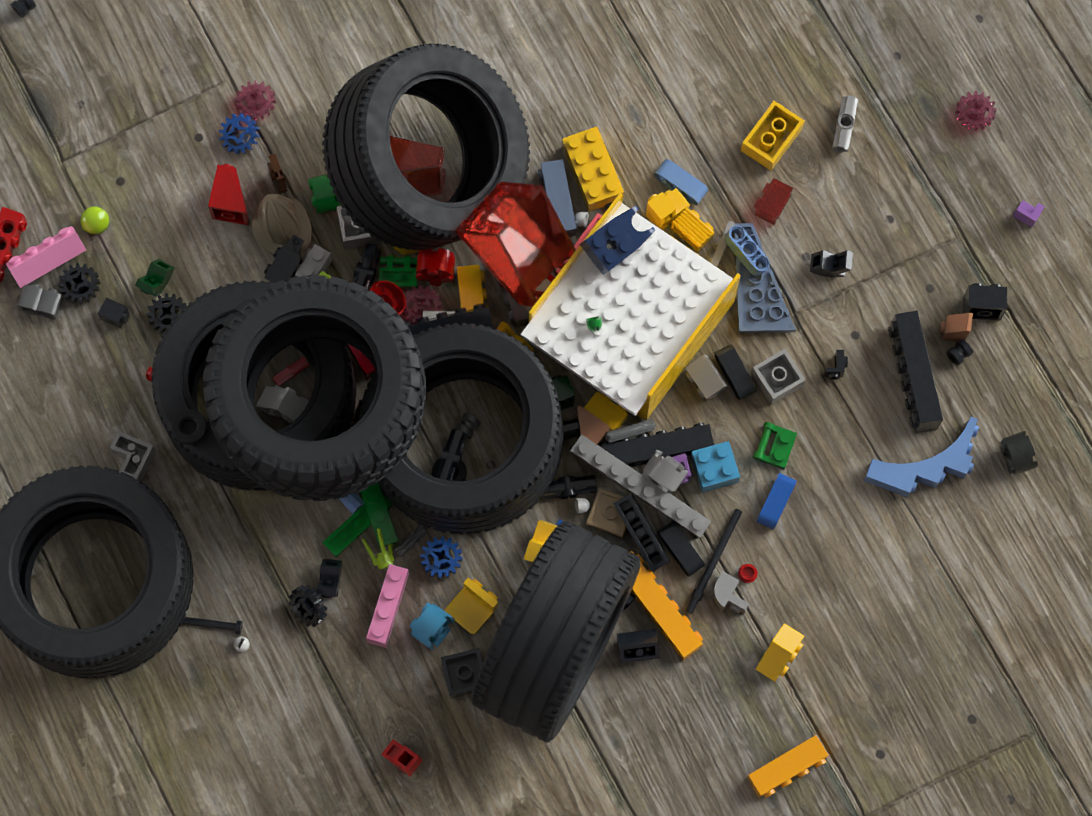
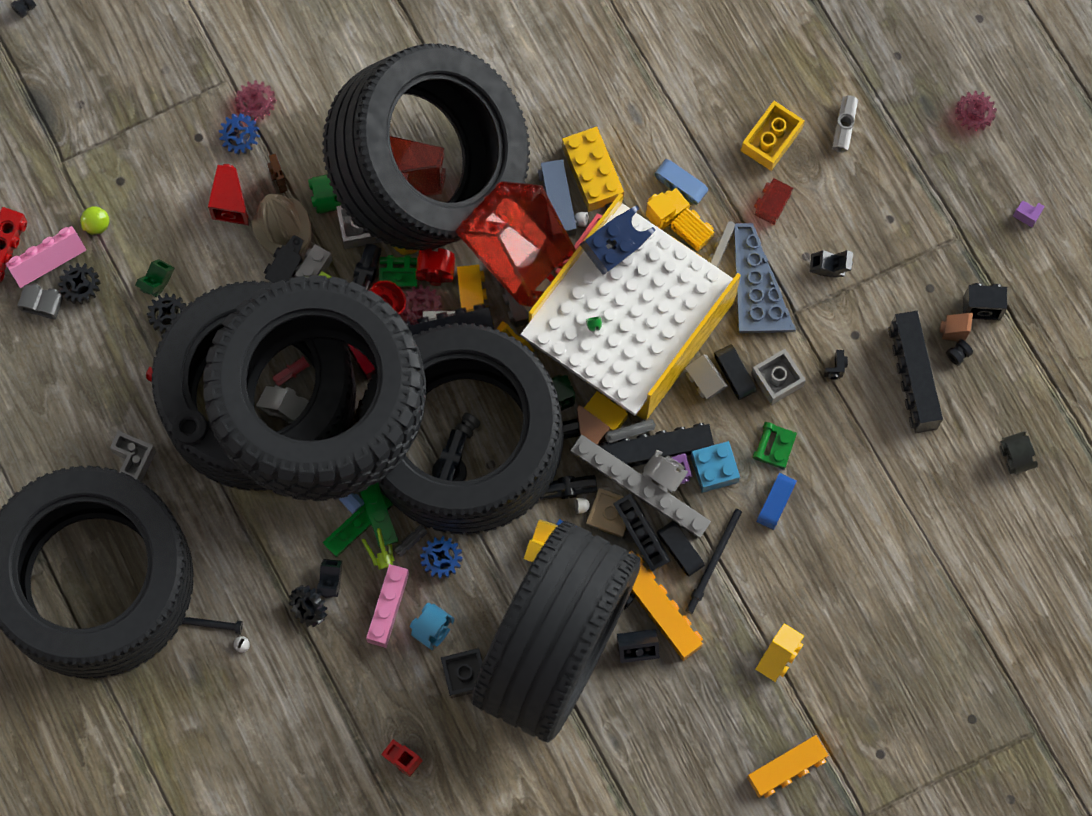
black brick [98,297,130,329] -> none
yellow bracket [445,577,499,635] -> none
light grey brick [713,571,749,614] -> none
medium blue beam [725,225,770,276] -> none
red plate [738,564,758,583] -> none
medium blue arch [864,417,979,497] -> none

